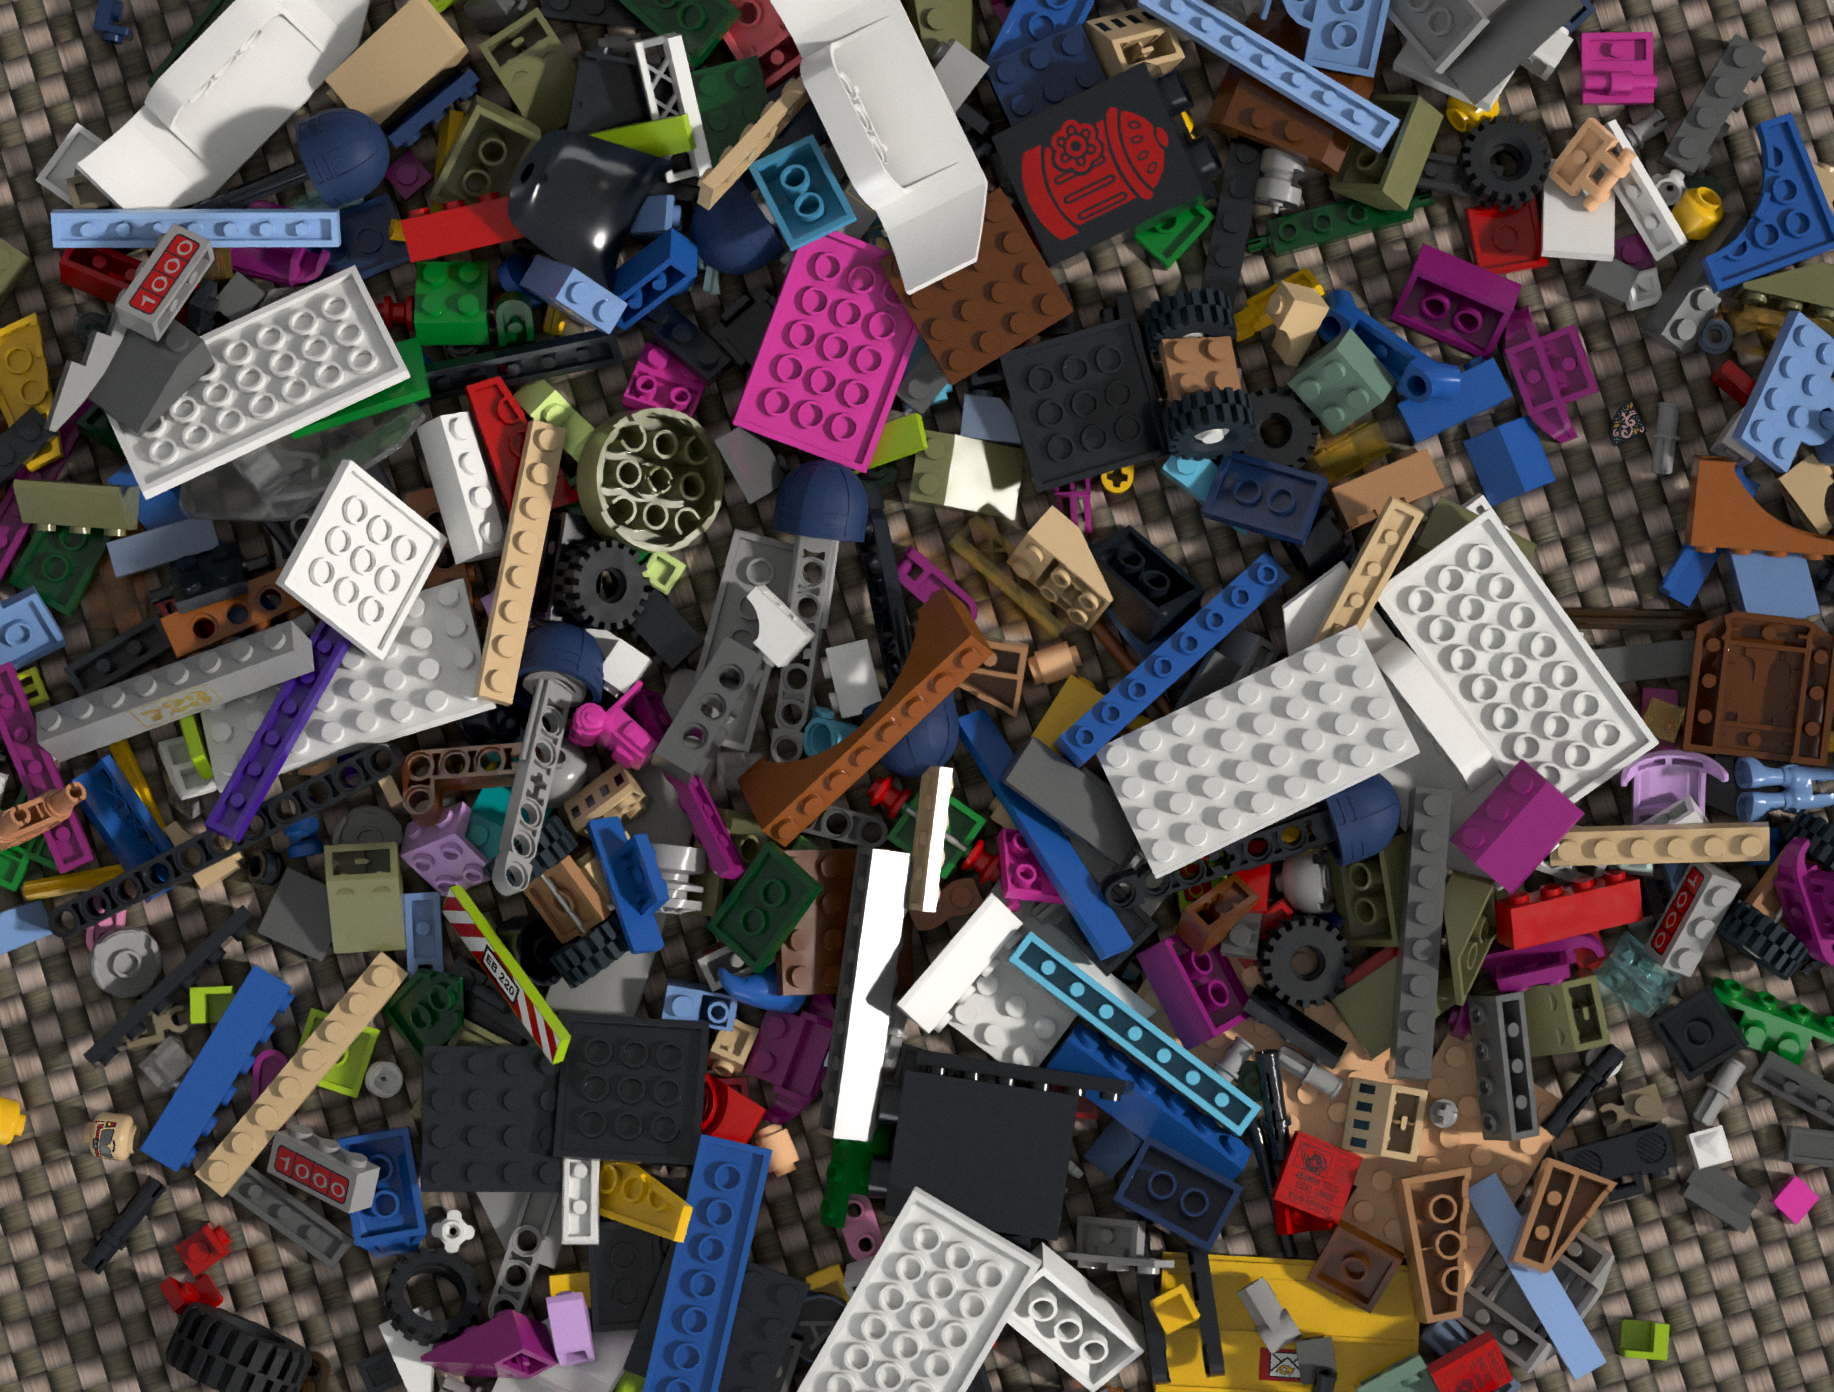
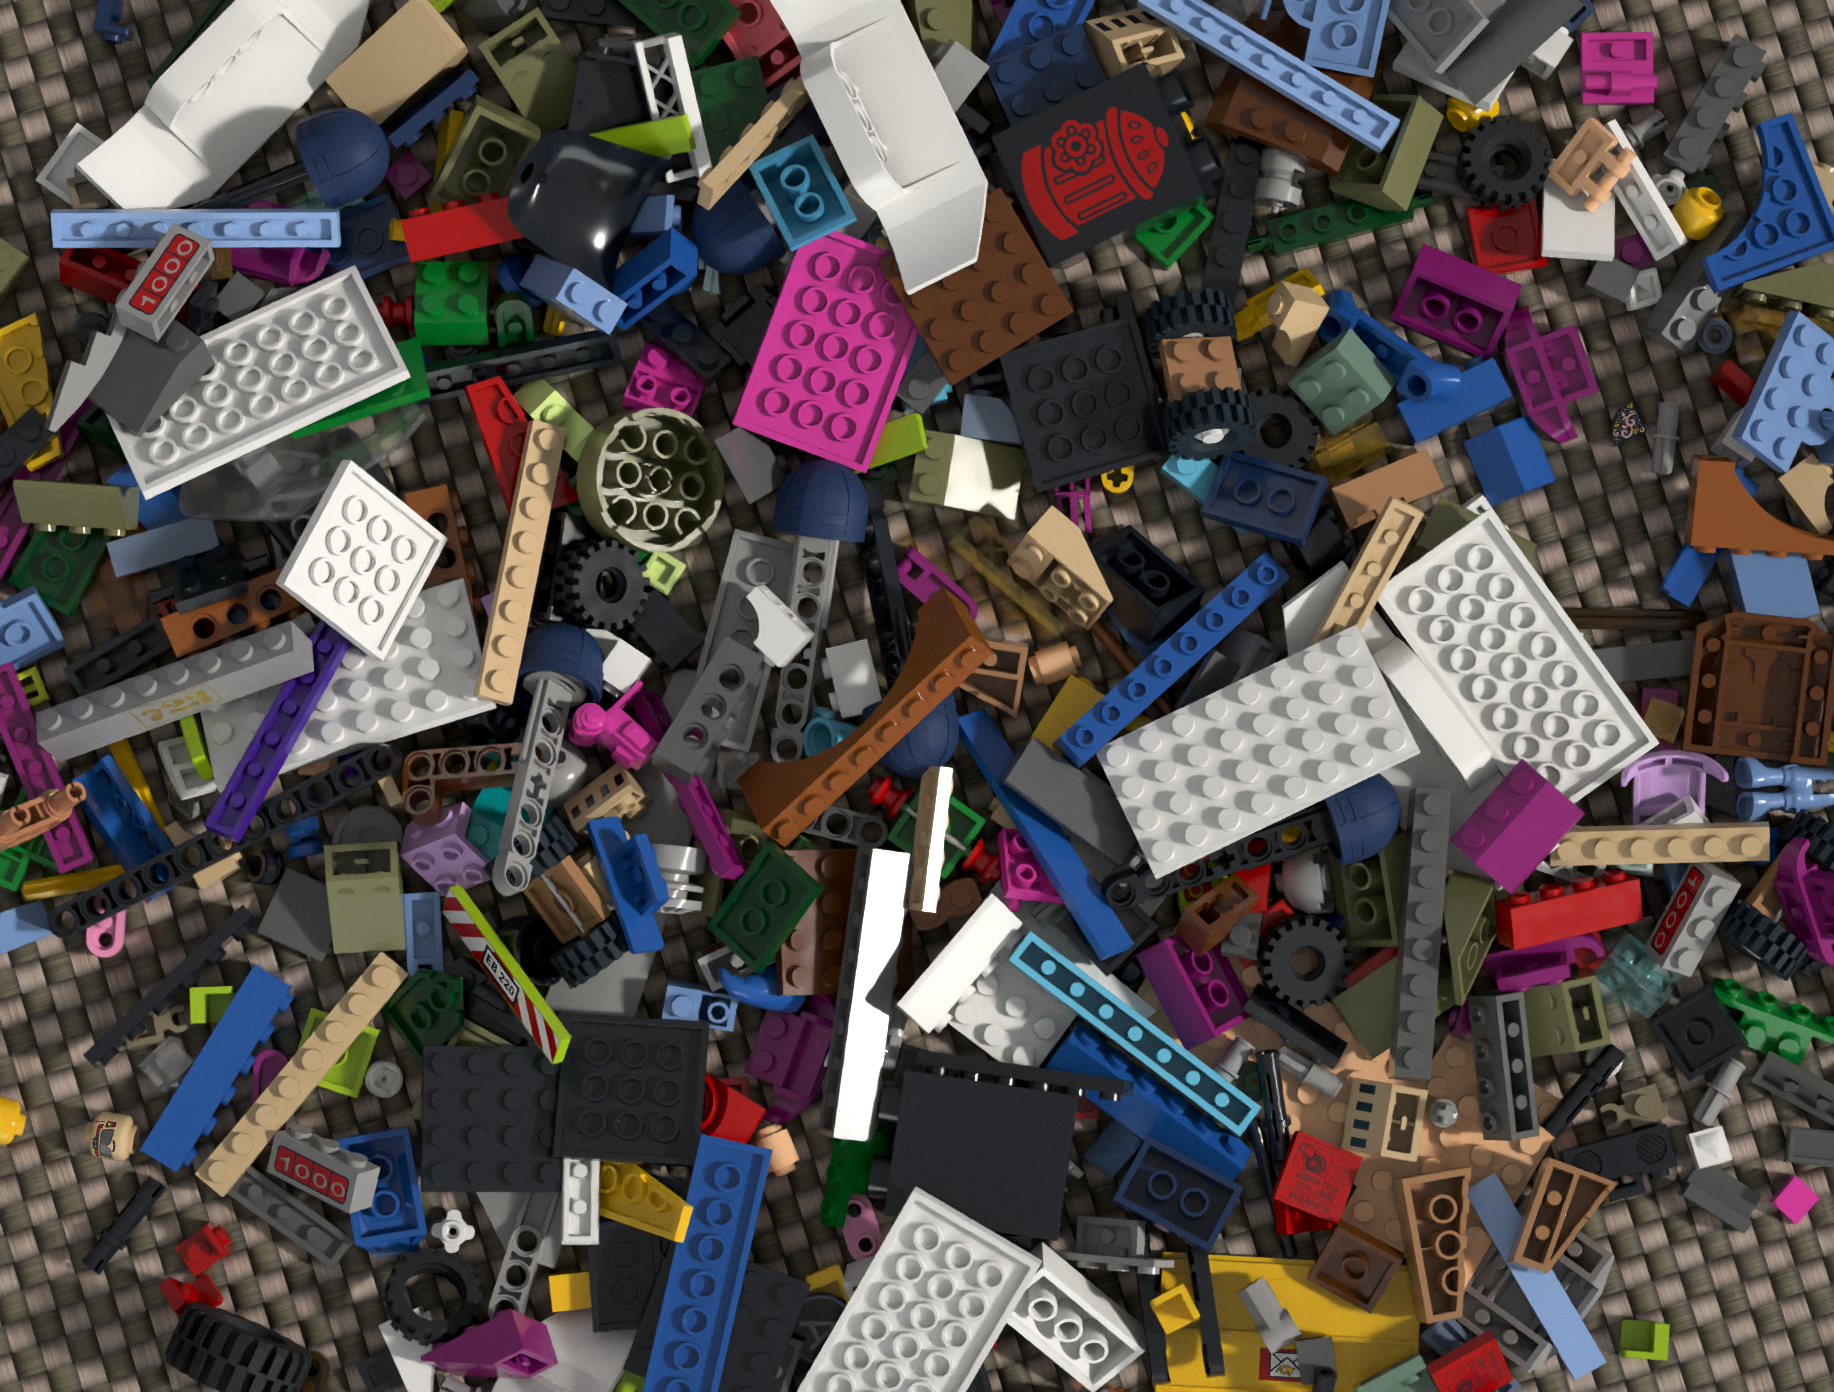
light grey tile [89,926,162,998] -> none
white slope [416,411,508,565] -> none
lavender slope [546,1291,596,1367] -> none
tan bracket [707,1019,760,1078] -> none

